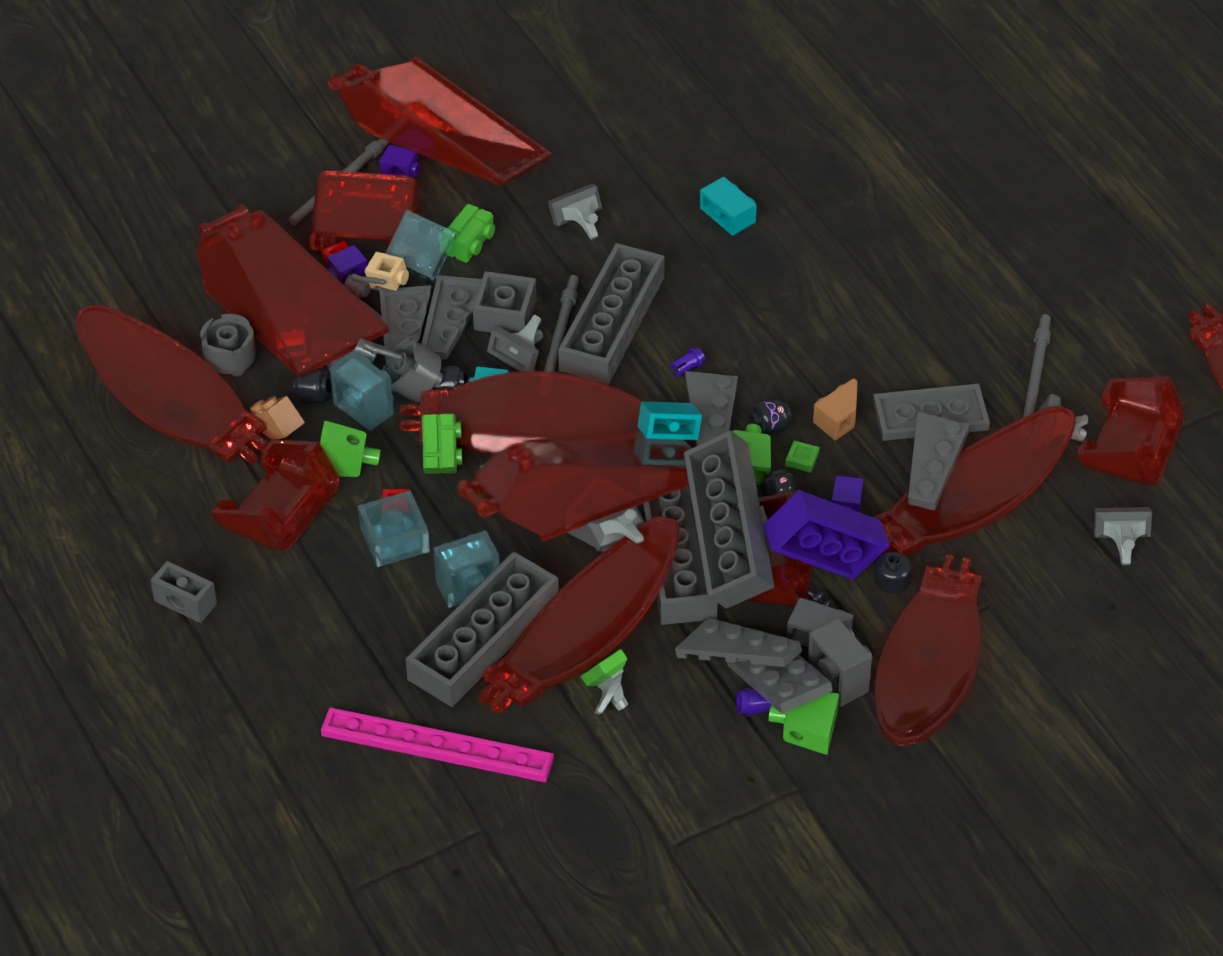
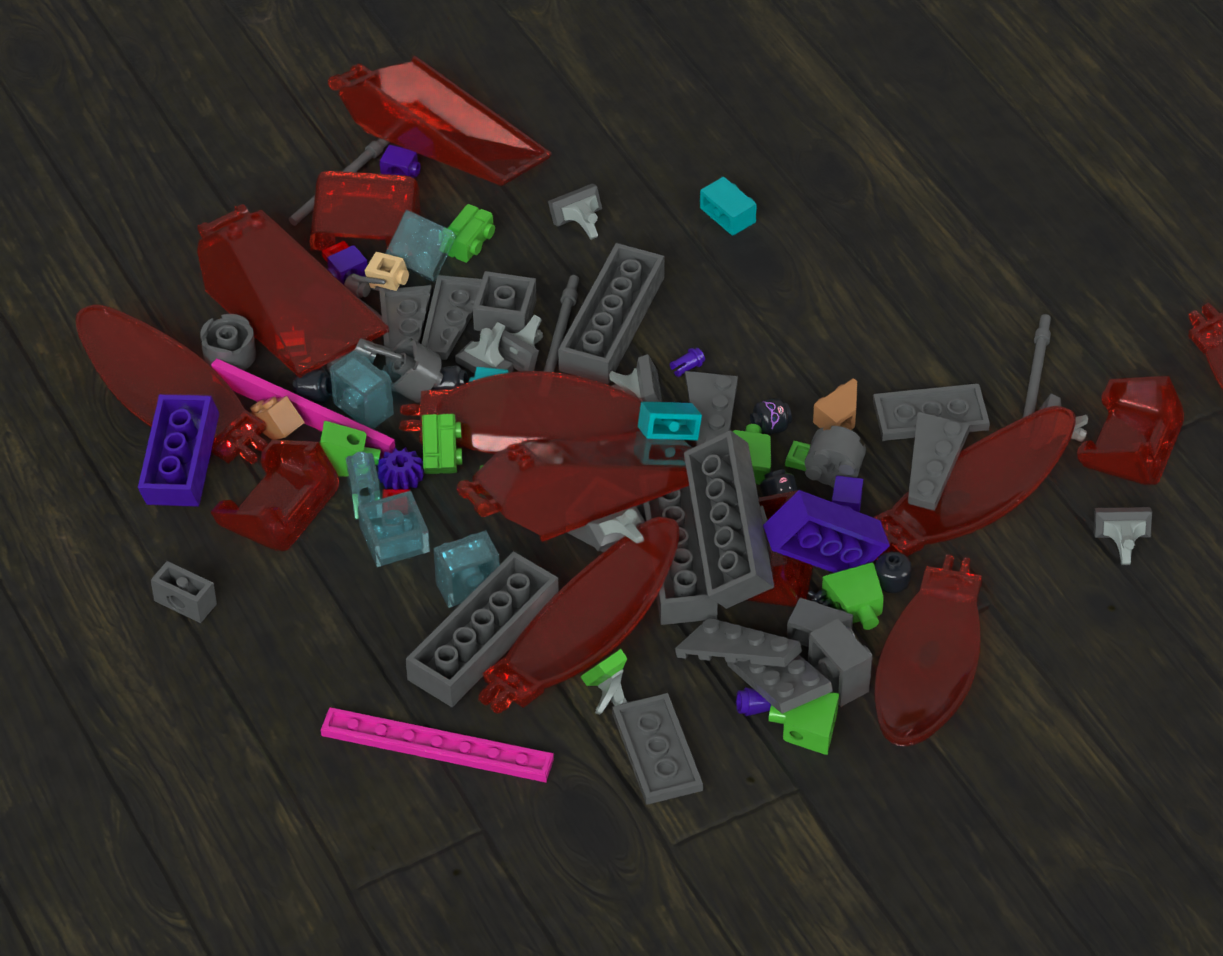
none -> dark purple brick [138,394,219,506]
none -> dark pink tile [211,358,395,459]
none -> clear light blue torso [345,452,382,519]
none -> dark purple gear [378,447,424,489]
none -> light grey piece [455,322,514,375]
none -> dark grey piece [609,354,662,402]
none -> dark grey plate [612,693,703,805]
none -> dark grey brick [805,426,866,489]
none -> bright green torso [822,562,883,630]

